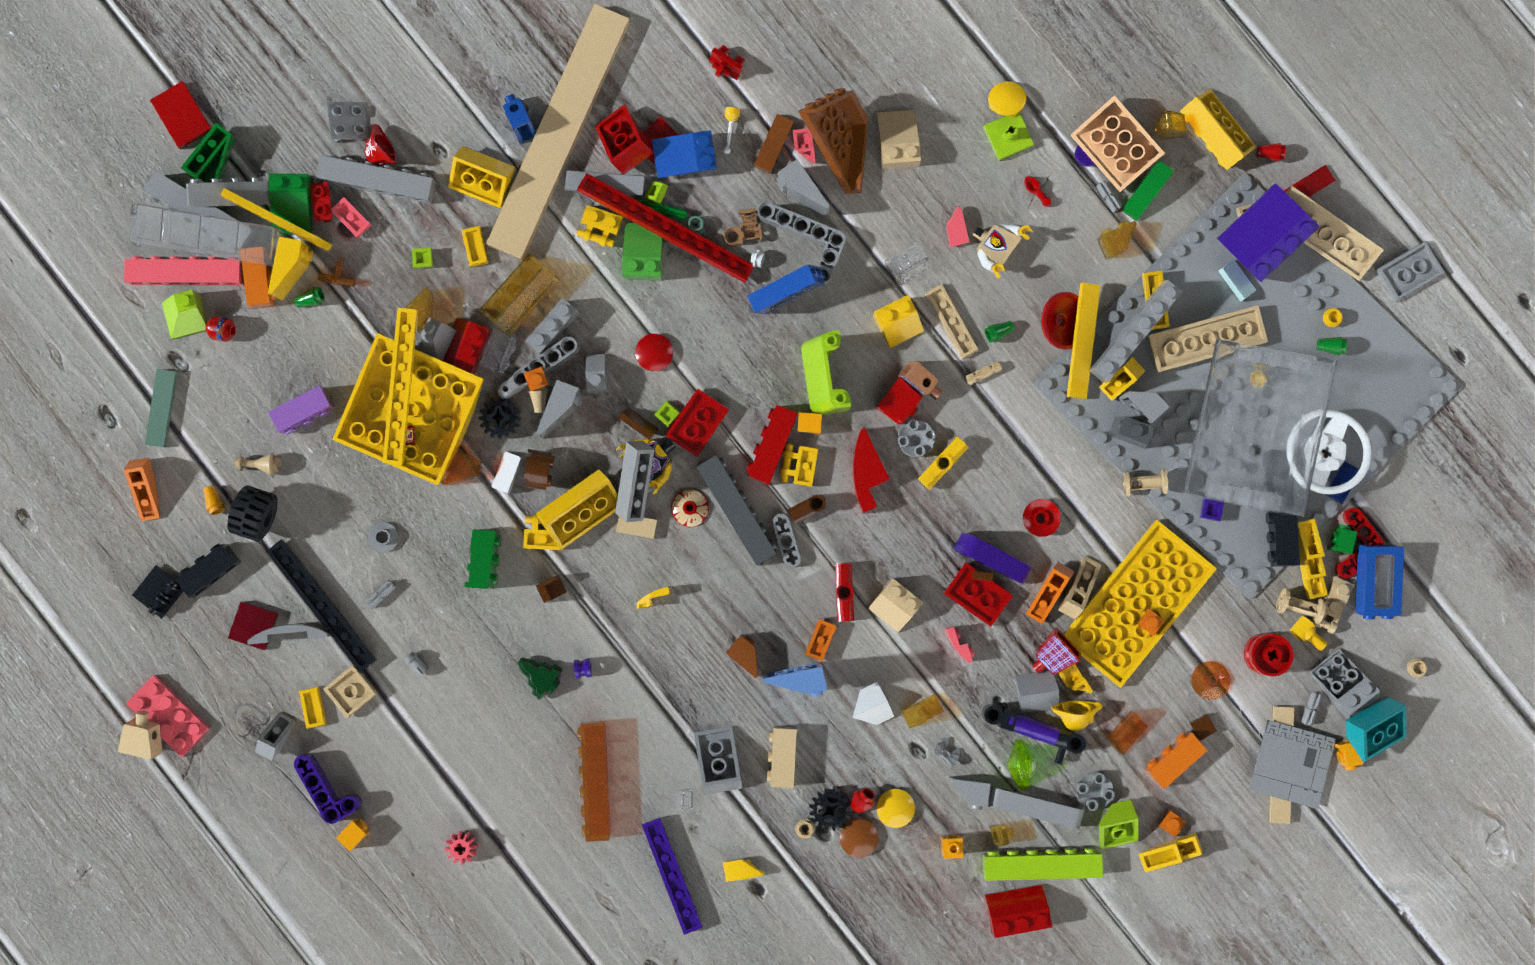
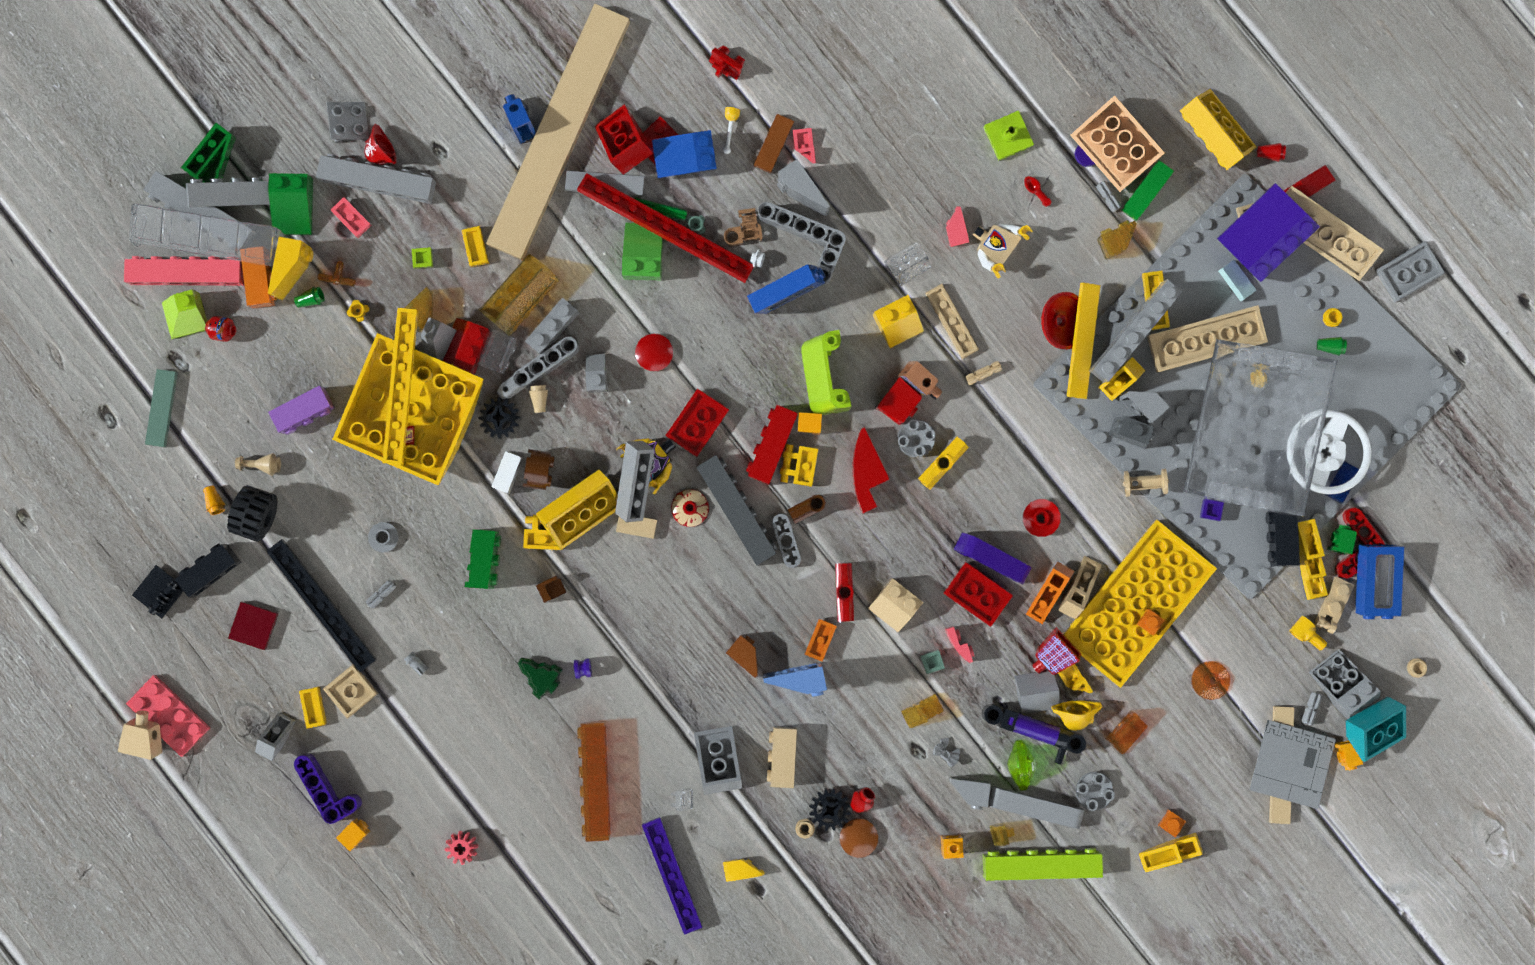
orange slope [124,457,161,521] -> none
red tile [150,81,211,150] -> none
yellow tile [221,188,332,251] -> none
light grey slope [247,624,330,644] -> none
red hinge [310,181,333,223] -> none
clear orange slope [440,450,483,486] -> none
yellow slope [448,146,515,209] -> none
orange plate [524,366,549,391] -> none
light grey slope [536,380,584,439] -> none
yellow plate [576,205,623,248] -> none
reddish brown tile [619,408,659,439] -> none
yellow slope [636,587,671,609] -> none
lime plate [644,181,668,203] -> none
lime tile [654,401,680,428] -> none
dark orange piece [798,88,868,194] -> none
white slope [852,682,894,725] -> none
yellow dish [876,789,915,828] -> none
tan slope [877,110,921,169] -> none
reddish brown tile [971,571,994,581] -> none
green cone [984,321,1014,343] -> none
red slope [985,884,1053,938] -> none
yellow dish [988,81,1026,117] -> none
lime slope [1099,800,1138,849] -> none
orange brick [1144,731,1208,789] -> none
clear yellow slope [1155,111,1186,140] -> none
reddish brown tile [1189,714,1217,741] -> none
red wheel [1243,633,1294,677] -> none
tan hose [1276,588,1326,624] -> none
none -> yellow plate [347,300,370,322]
none -> sand green plate [920,650,945,674]

